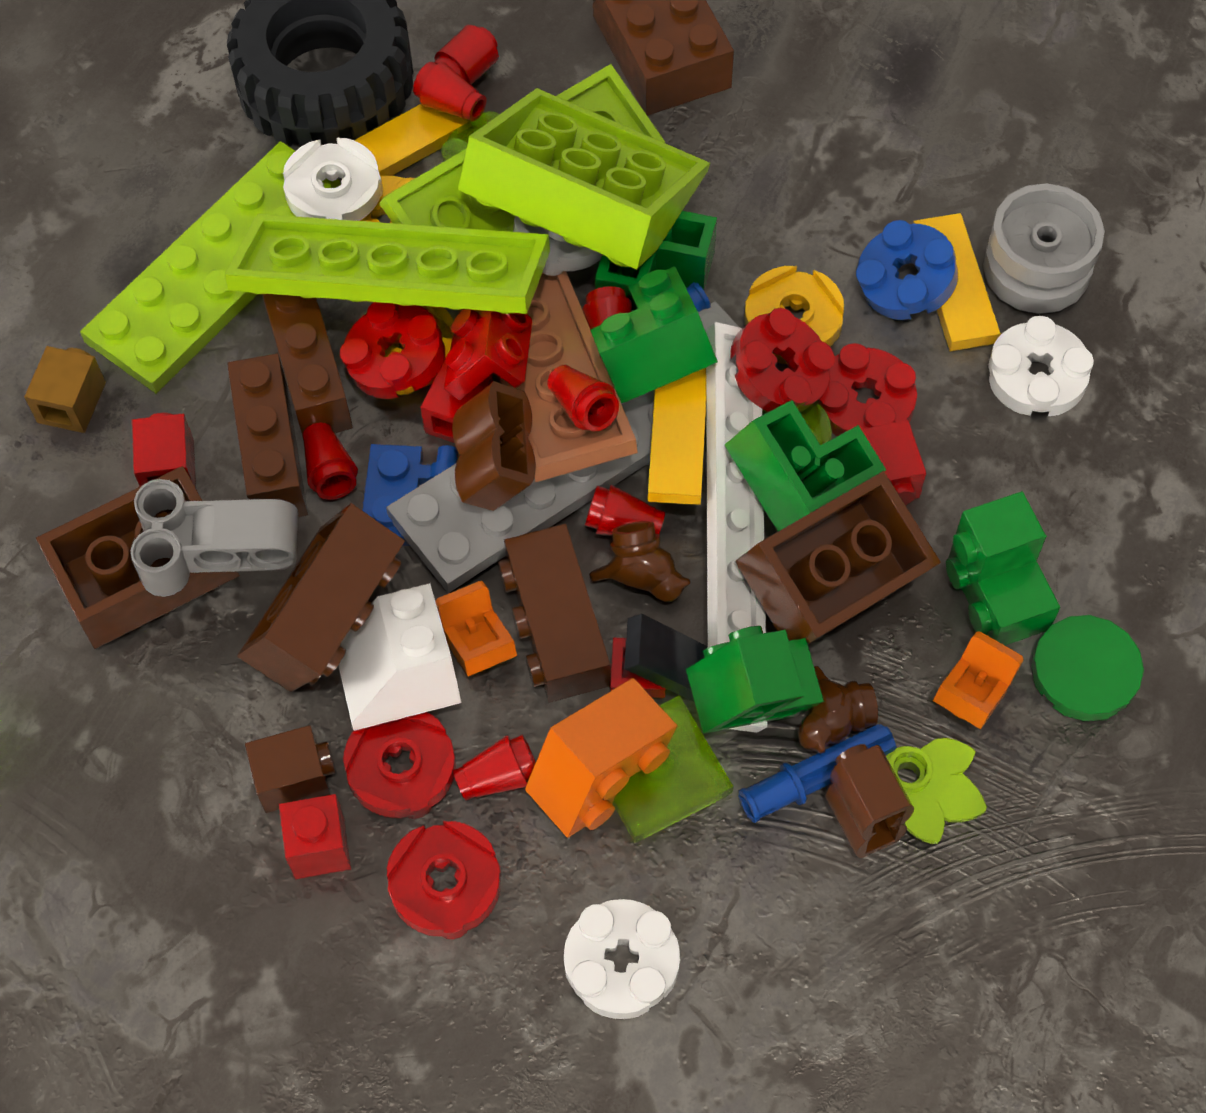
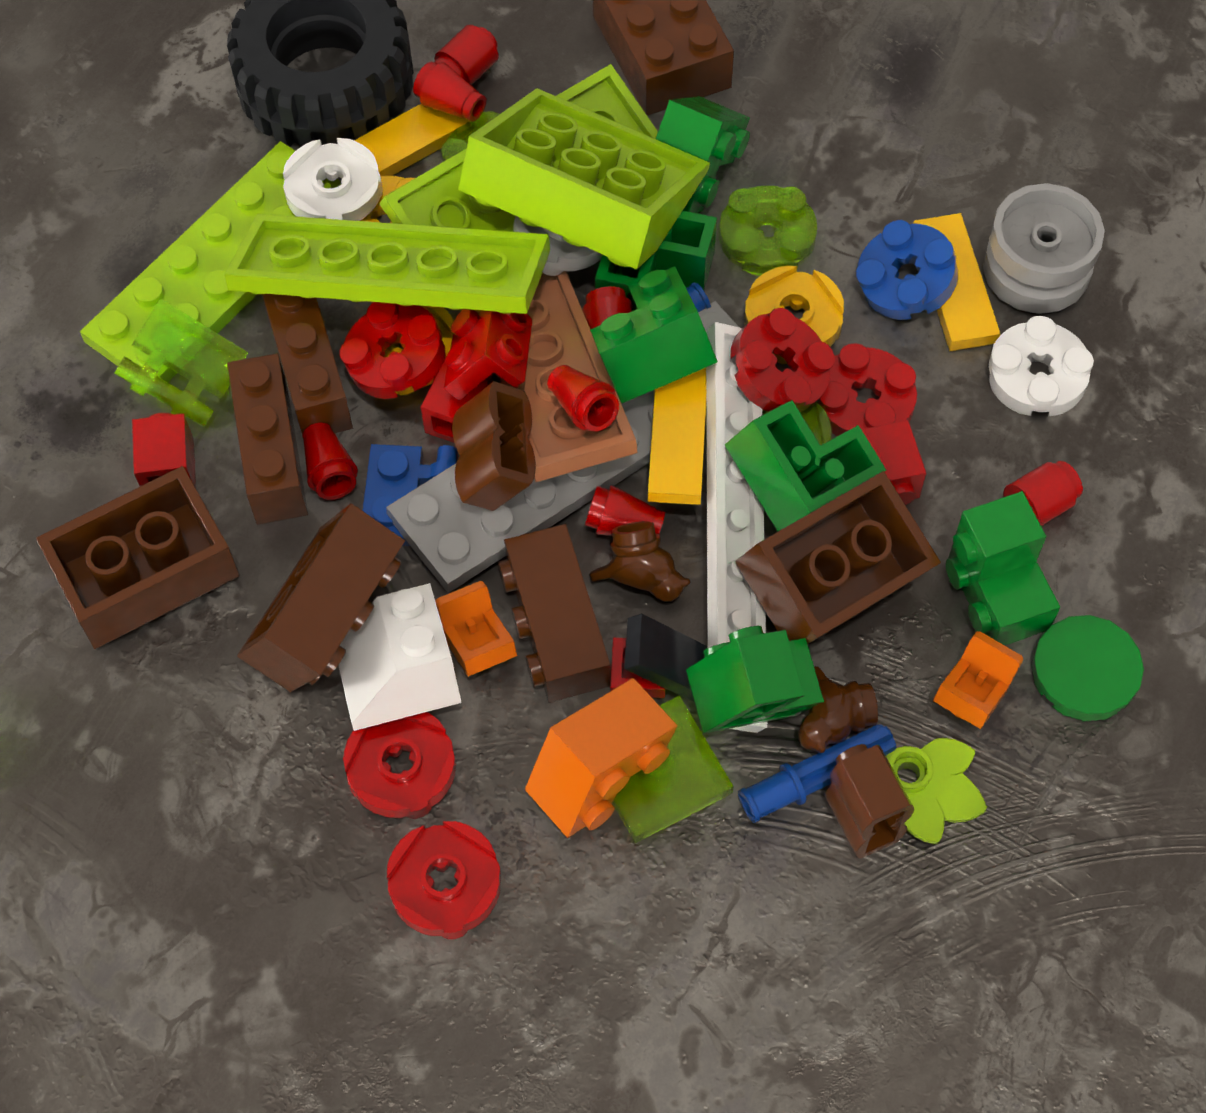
pearl gold brick [24,346,106,433] -> none
light grey piece [130,479,298,597] -> none
reddish brown brick [245,725,336,813] -> none
red brick [279,794,351,879] -> none
red cone [453,734,536,801] -> none
white plate [564,899,680,1019] -> none
none -> clear neon green plate [114,299,249,427]
none -> green brick [656,96,750,213]
none -> clear neon green plate [719,186,817,276]
none -> red brick [1003,461,1083,526]

